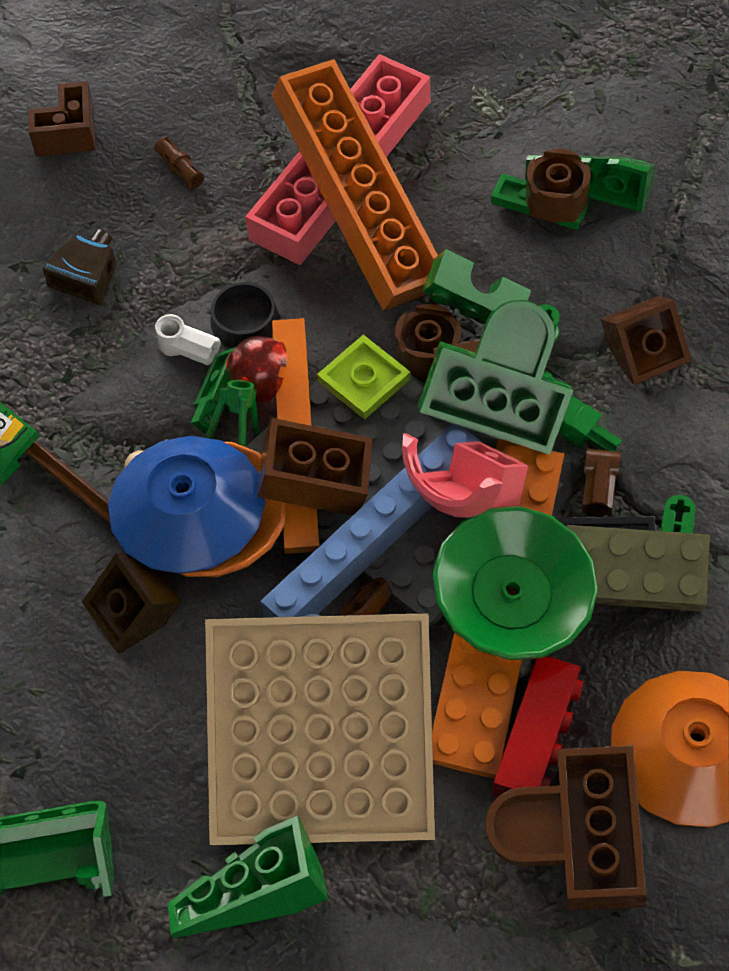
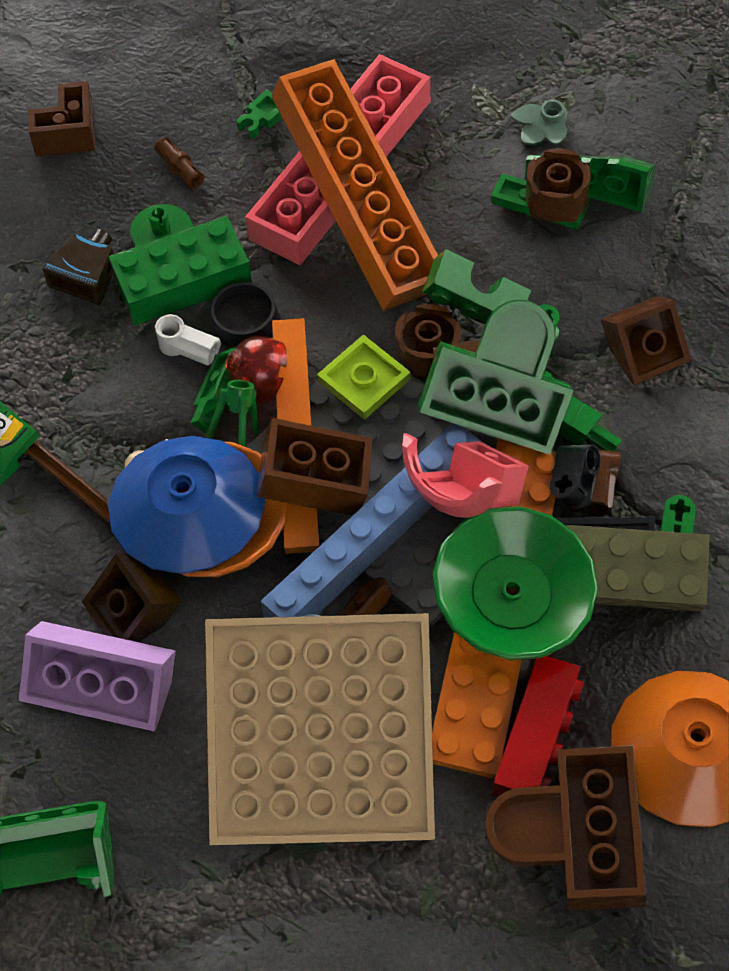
green wedge [167,815,328,938] -> none
none -> lavender slope [19,621,176,731]
none -> green brick [108,204,252,326]
none -> green plate [237,89,282,139]
none -> sand green plate [511,100,567,146]
none -> black piece [550,444,601,512]

